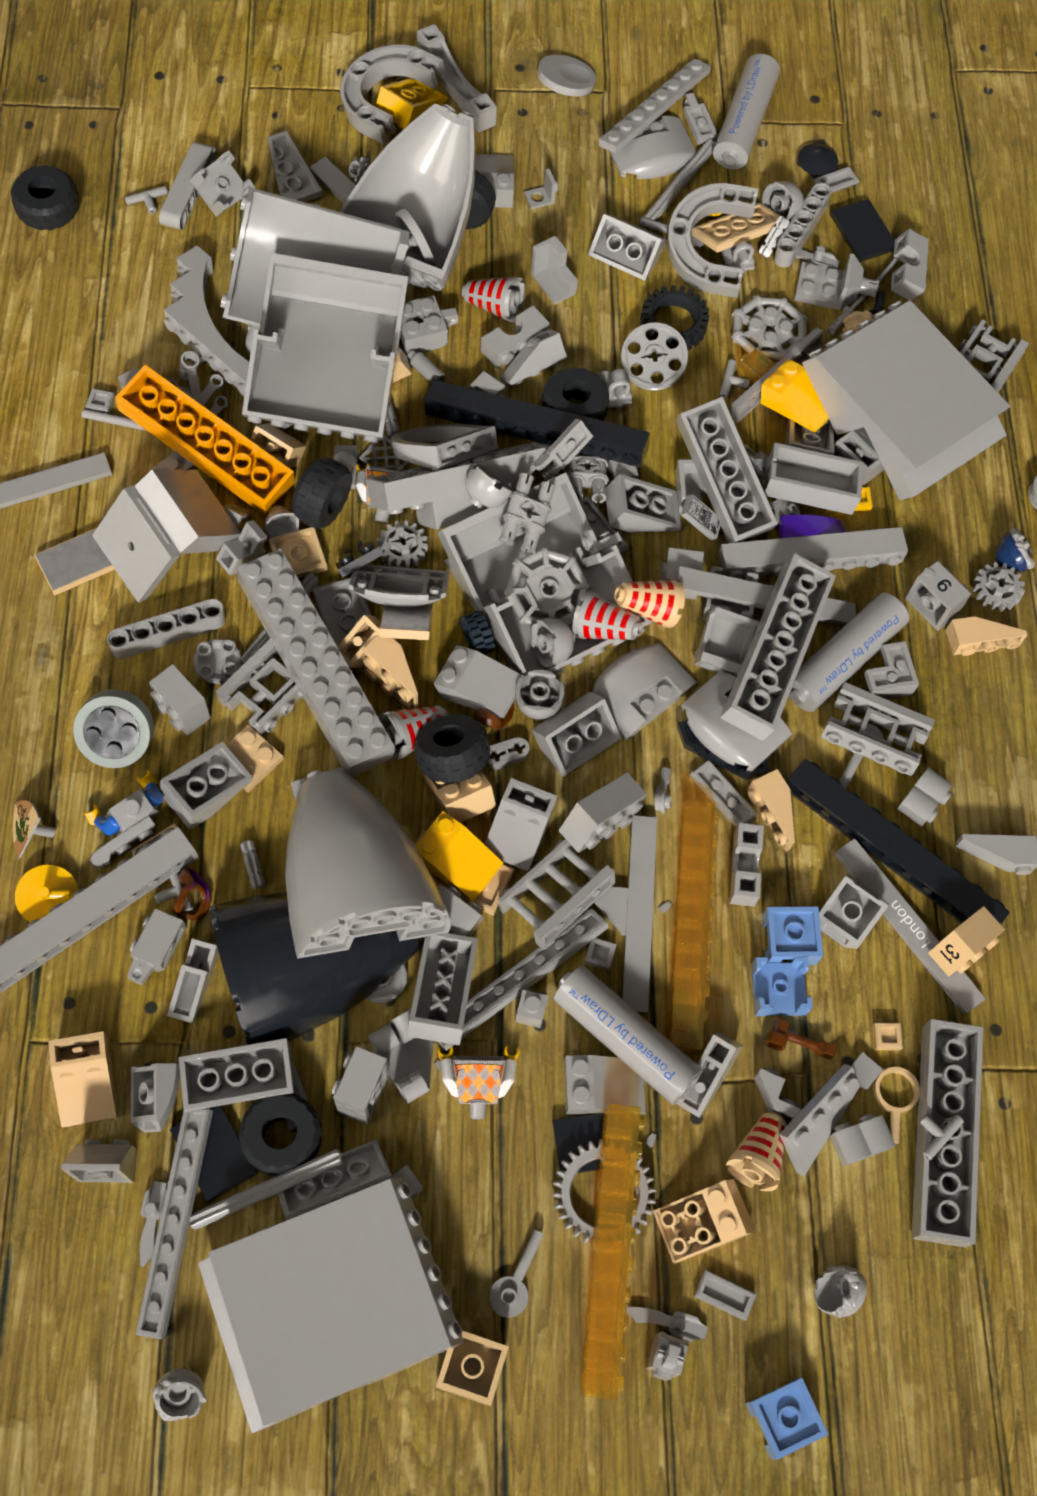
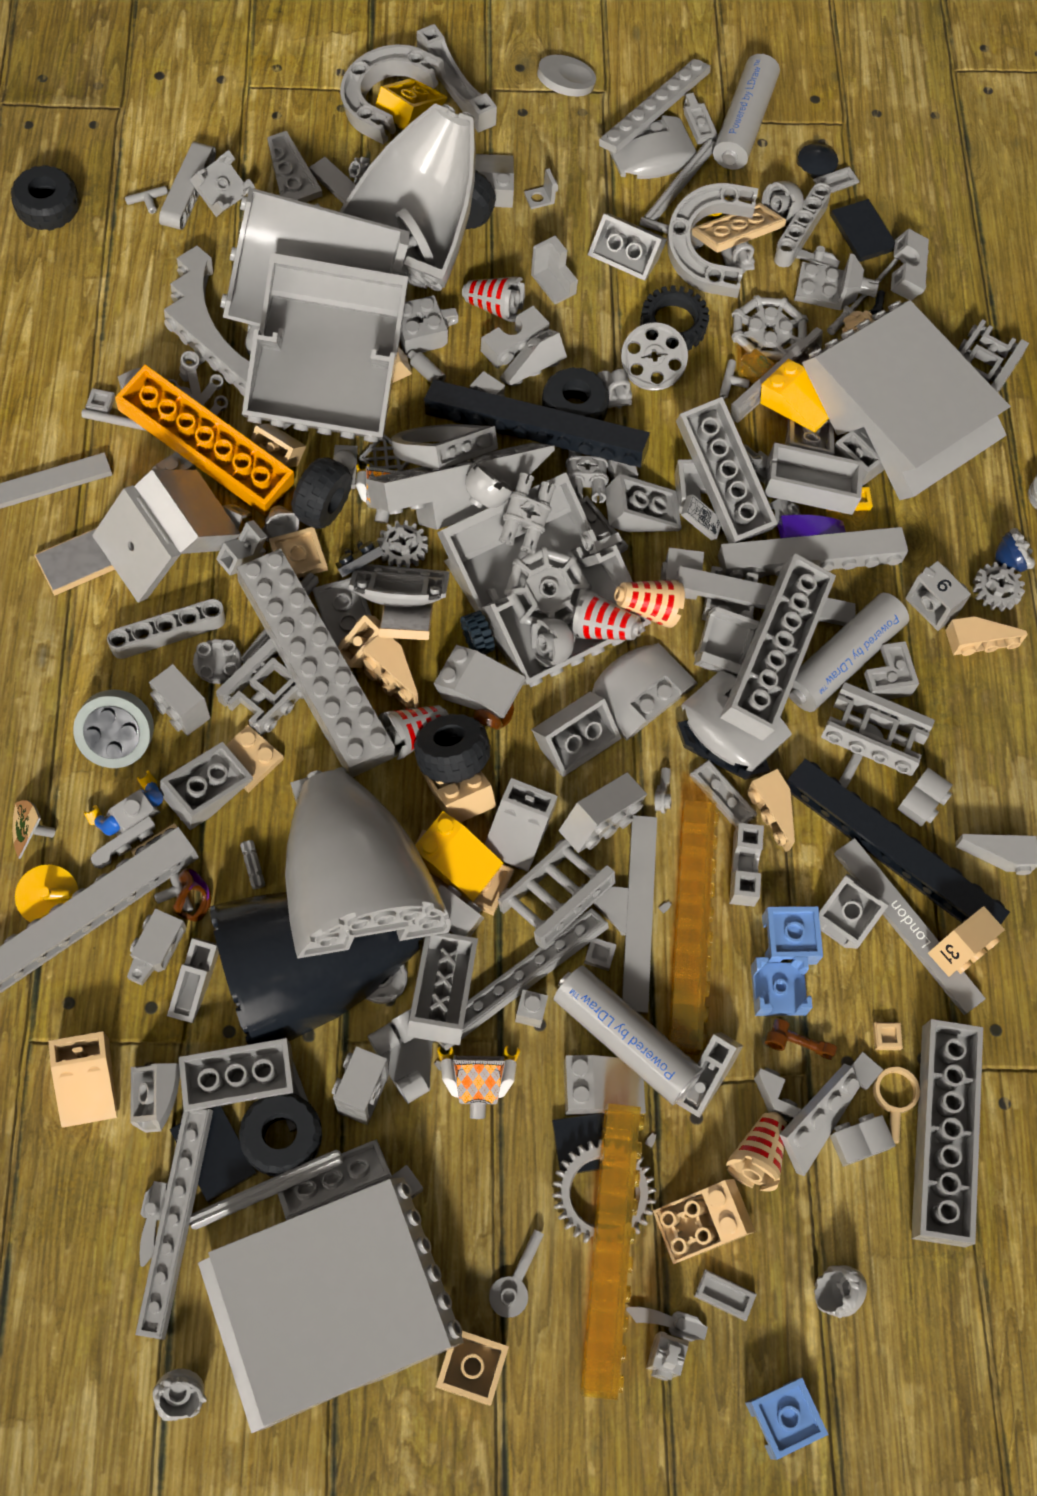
light grey slope [61,1140,137,1183] -> none
light grey axle [385,401,399,437] -> none
light grey beam [486,737,529,770] -> none
light grey cylinder [515,670,565,720] -> none
light grey hinge [534,419,593,481] -> none
axle [758,216,790,258] -> none
light grey piece [920,1115,964,1160] -> none

